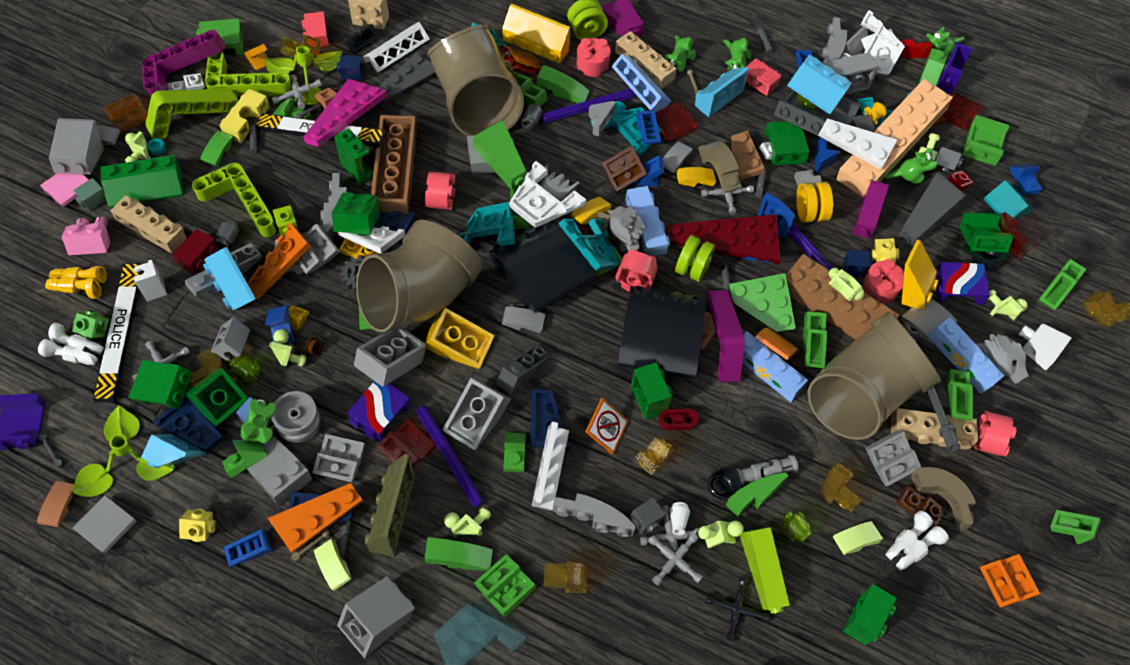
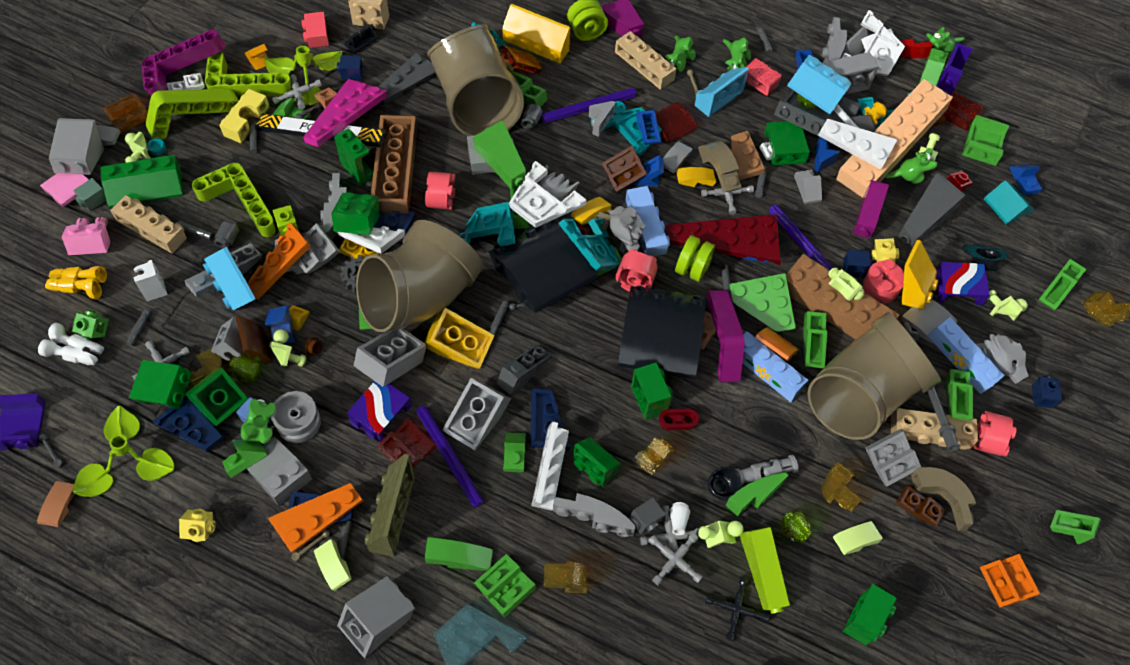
light grey slope [73,495,136,554] -> none
tile [93,263,143,403] -> none
medium azure slope [141,434,207,468] -> none
dark red brick [172,228,219,275] -> none
bright green panel [196,18,244,55] -> none
bright green slope [200,131,234,167] -> none
blue slope [223,529,274,567] -> none
clear yellow brick [280,34,320,65] -> none
light grey slope [312,434,366,483] -> none
white fence [363,22,430,73] -> none
yellowish green piece [444,508,491,538] -> none
light grey slope [502,307,545,333] -> none
bright green slope [537,65,590,103] -> none
coral brick [577,38,610,77] -> none
piece [585,398,629,454] -> none
light blue brick [612,54,671,114] -> none
blue slope [757,192,795,239] -> none
yellow wheel [796,182,833,223] -> none
white piece [885,511,949,571] -> none
dark grey brick [935,146,963,172] -> none
green panel [959,212,1013,253] -> none
clear red slope [1000,212,1028,258] -> none
white torso [1019,324,1071,370] -> none
none -> dark grey wheel [127,309,151,347]
none -> reddish brown slope [236,316,272,364]
none -> dark grey wheel [490,301,510,335]
none -> green slope [573,437,621,488]
none -> white bar [833,104,859,128]
none -> dark blue brick [1032,376,1062,408]

